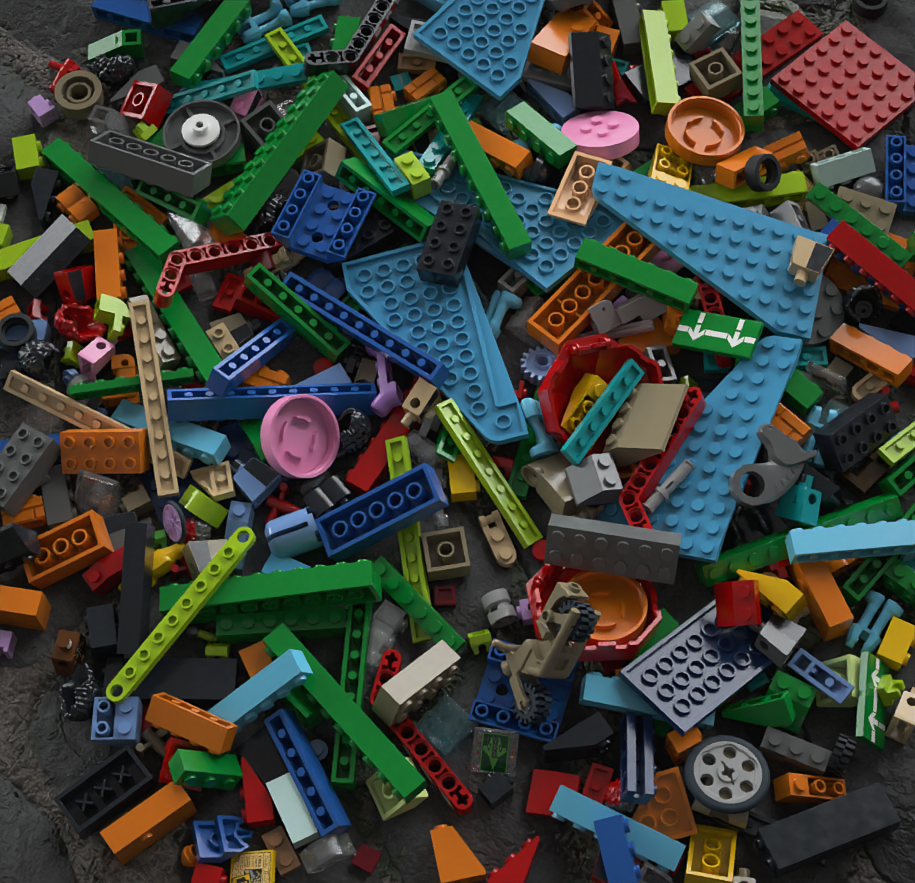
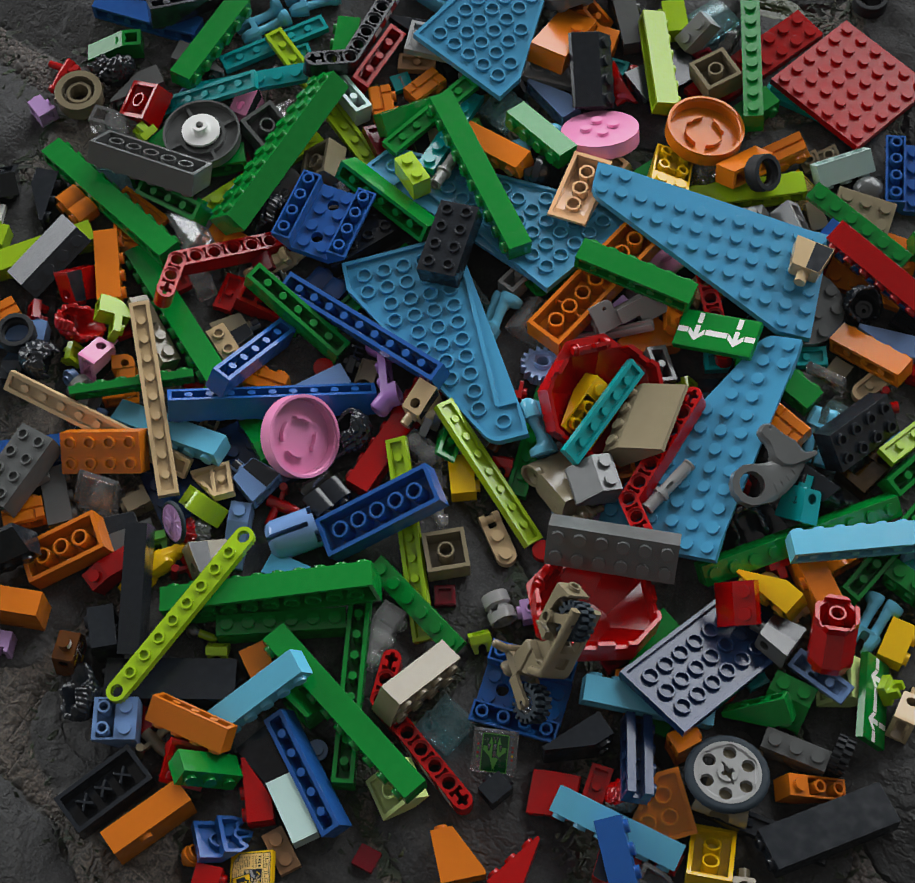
lime brick [12,134,45,180] -> none
clear brick [299,833,357,874] -> none
teal plate [340,117,411,197] -> none
orange piece [567,570,648,646] -> none
none -> red brick [807,594,860,676]

